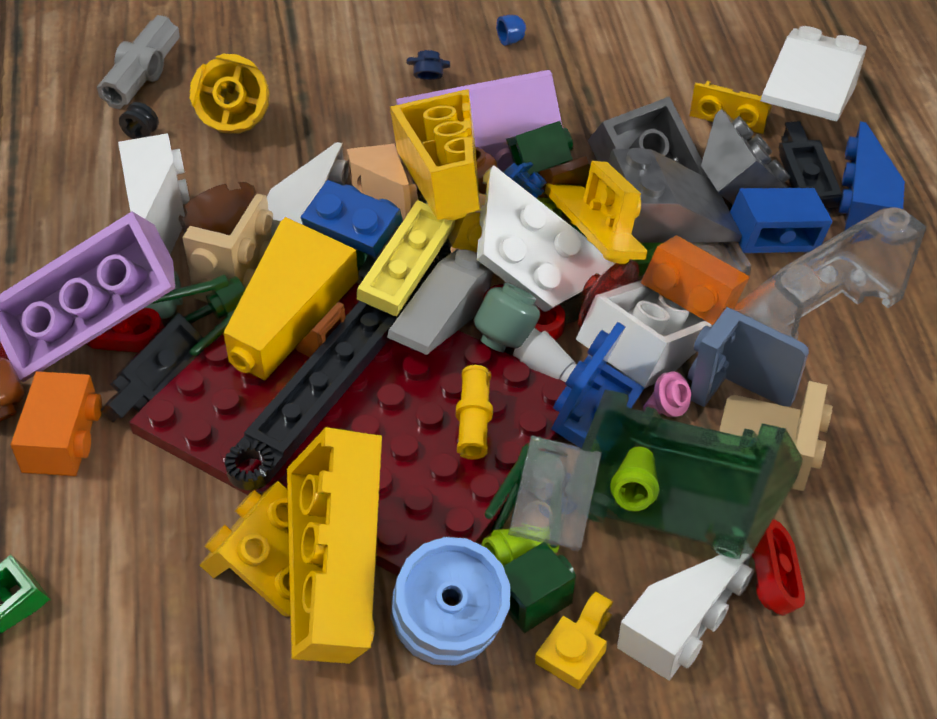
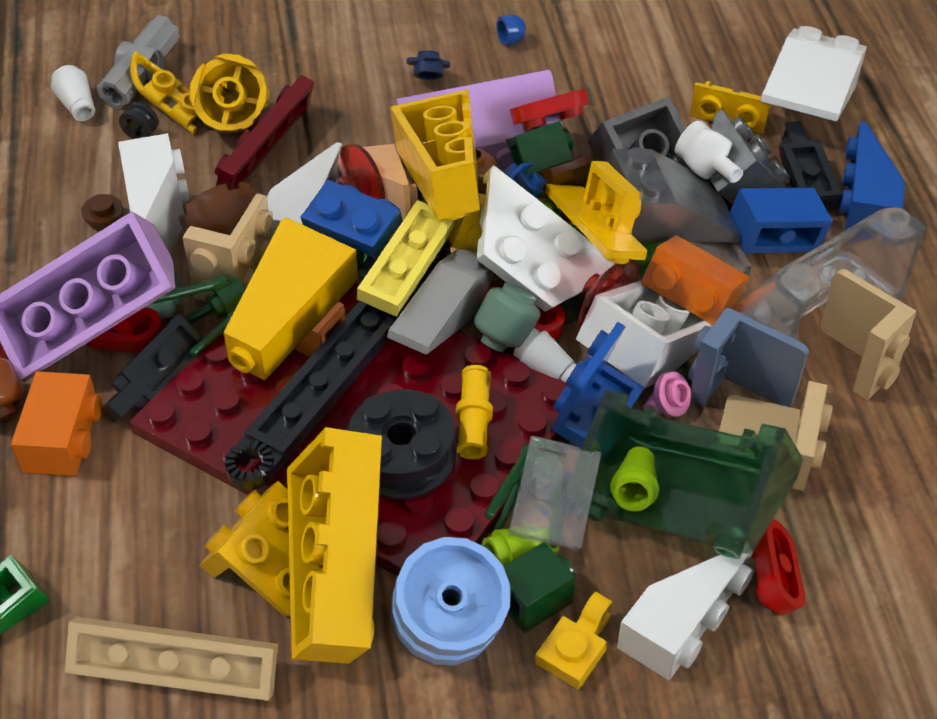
none -> white cone [51,65,95,121]
none -> tan plate [64,617,278,701]
none -> reddish brown plate [81,194,124,231]
none -> yellow piece [130,52,198,135]
none -> dark red plate [214,74,315,190]
none -> clear red dish [335,143,385,200]
none -> black wheel [348,389,456,500]
none -> red plate [509,88,590,131]
none -> white piece [675,121,743,183]
none -> tan bracket [821,269,917,401]

